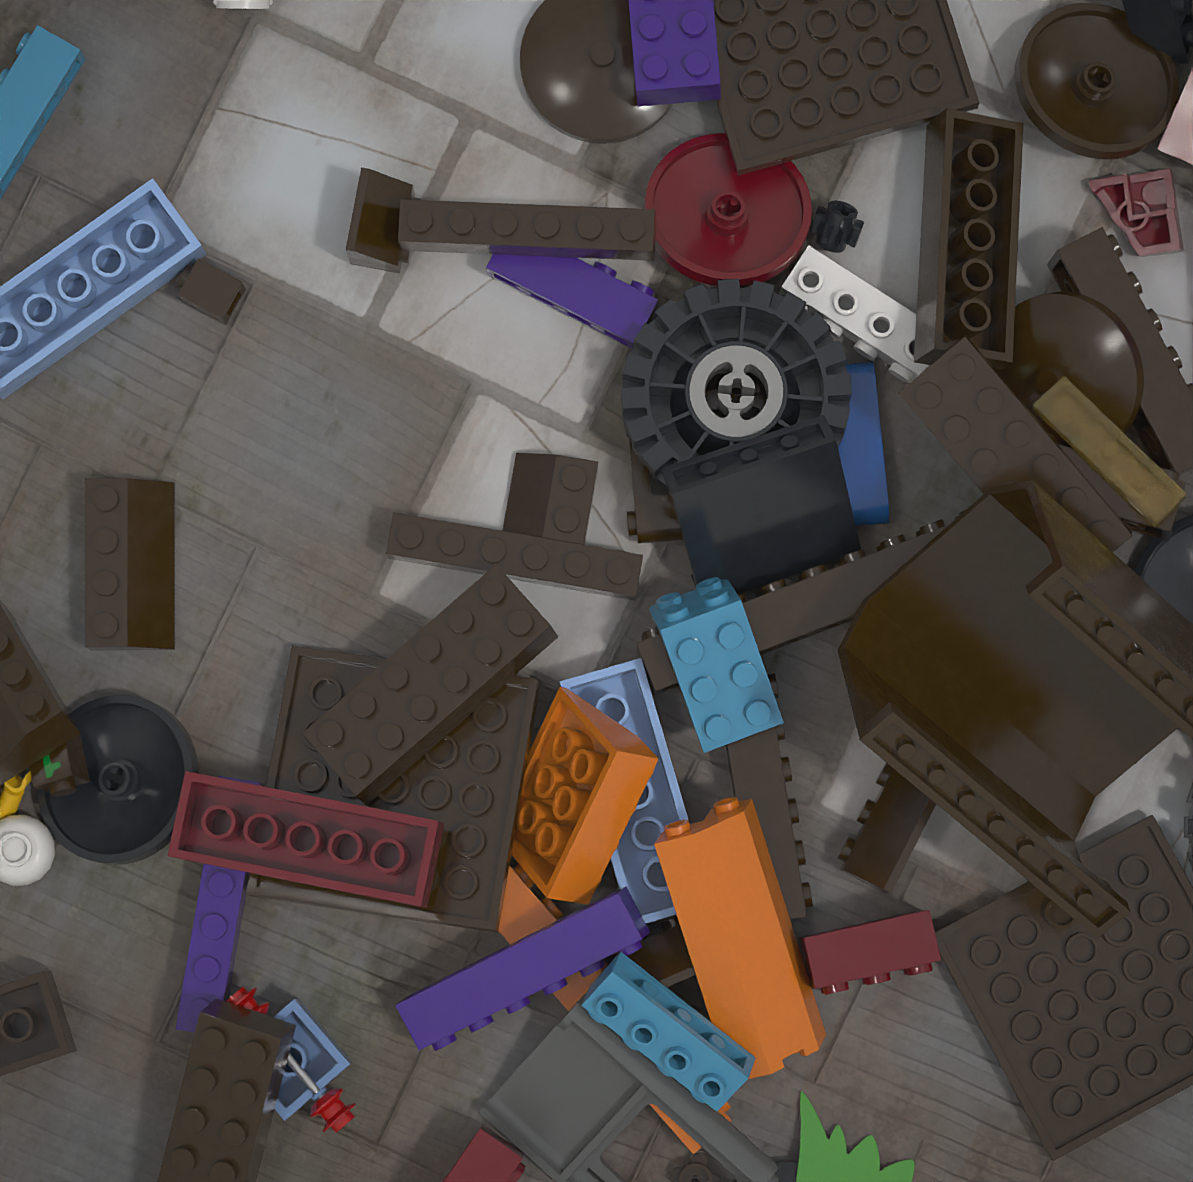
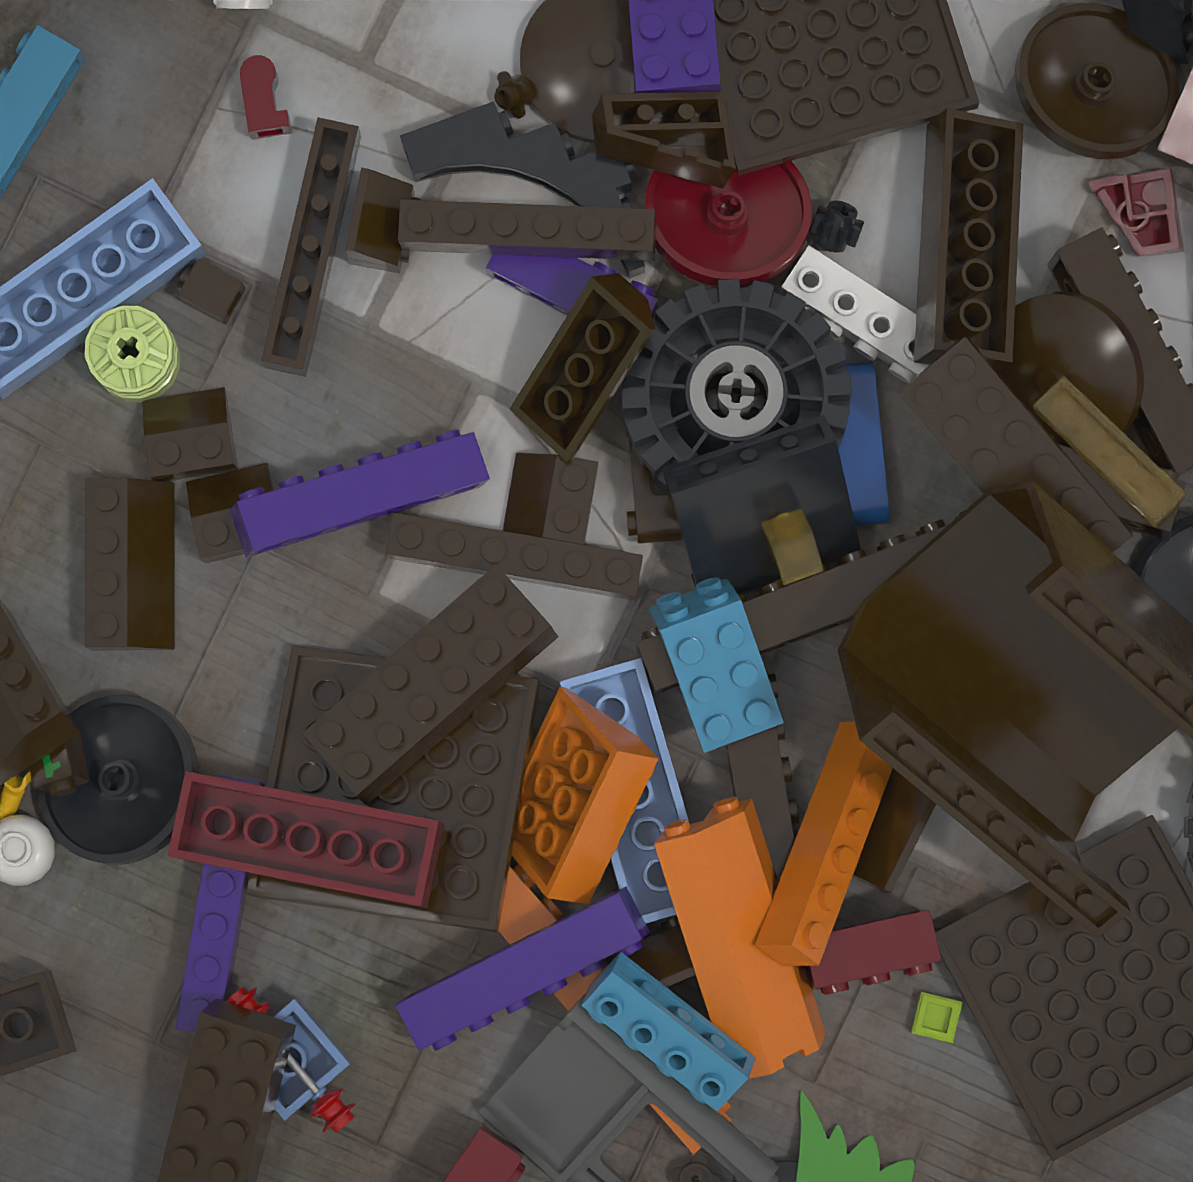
none -> yellowish green wheel [85,305,180,402]
none -> dark brown slope [142,387,238,482]
none -> dark brown slope [186,463,274,564]
none -> dark purple brick [230,429,490,558]
none -> dark red leg [240,55,292,140]
none -> dark brown brick [261,117,362,377]
none -> black arch [400,101,645,279]
none -> dark brown plate [494,71,533,119]
none -> dark brown slope [510,273,655,462]
none -> dark brown wedge [591,91,736,189]
none -> orange brick [755,721,893,966]
none -> clear yellow brick [761,508,824,585]
none -> lime tile [910,992,962,1043]

